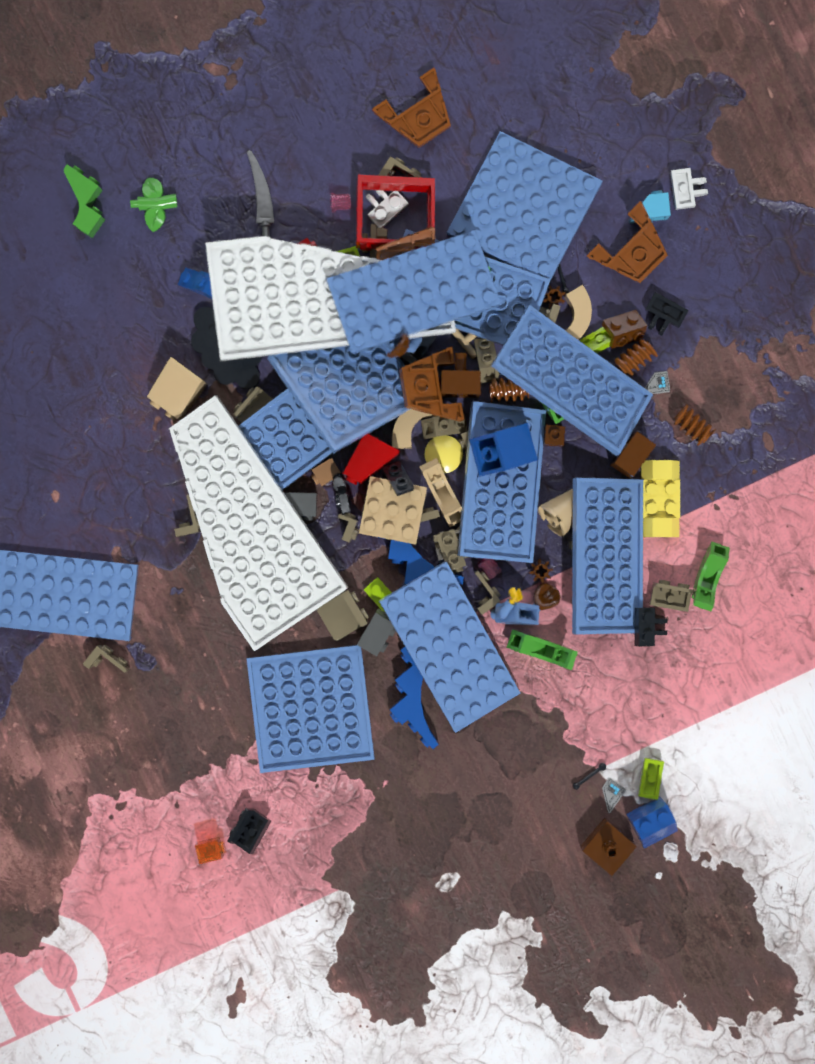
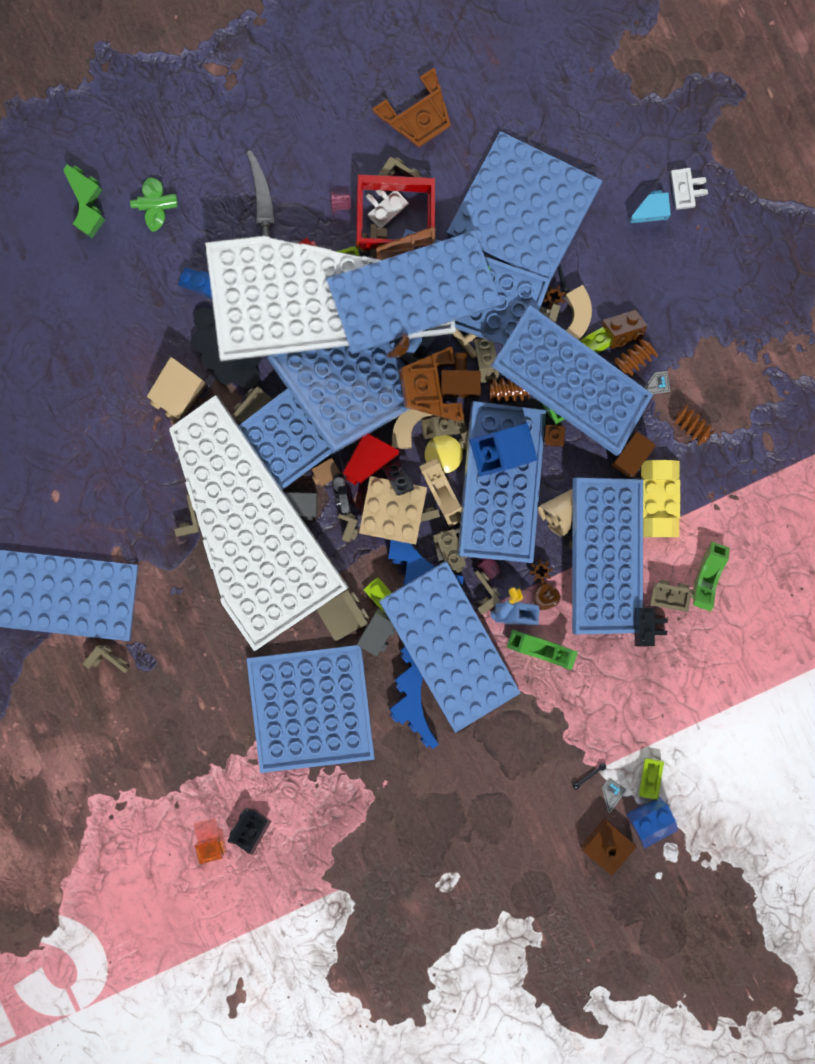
dark orange wing [587,201,668,283] -> none
black hinge [645,292,689,336] -> none

